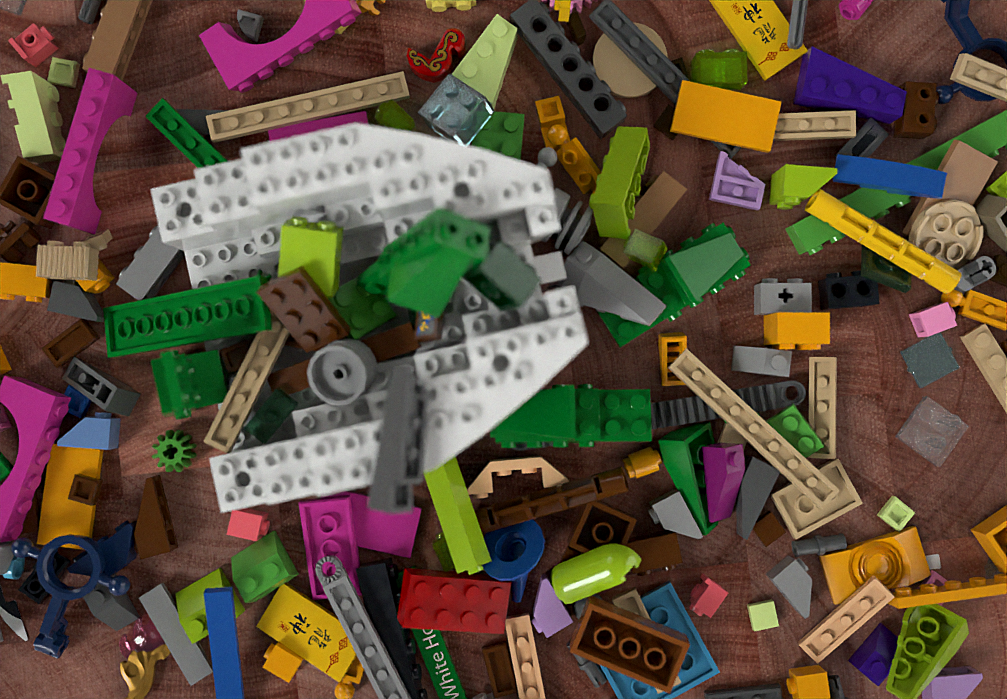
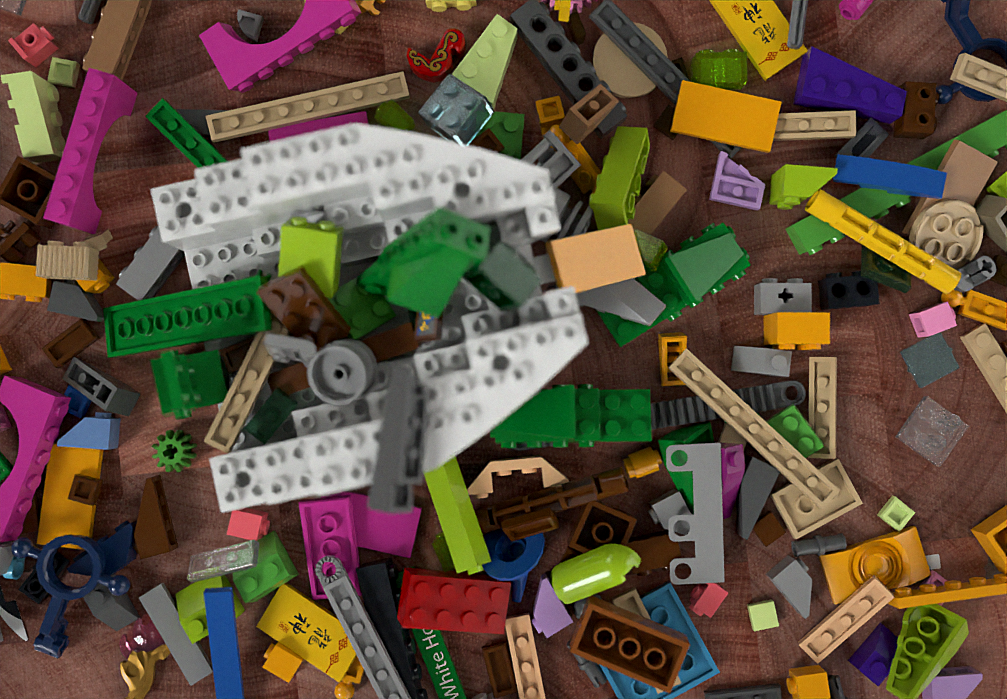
none -> clear tile [187,540,260,583]
none -> light grey plate [264,333,316,368]
none -> reddish brown tile [469,128,504,154]
none -> reddish brown tile [501,507,559,541]
none -> light grey plate [521,130,581,191]
none -> light orange tile [545,224,646,293]
none -> medium nougat slope [559,84,619,144]
none -> light grey piece [666,443,724,585]

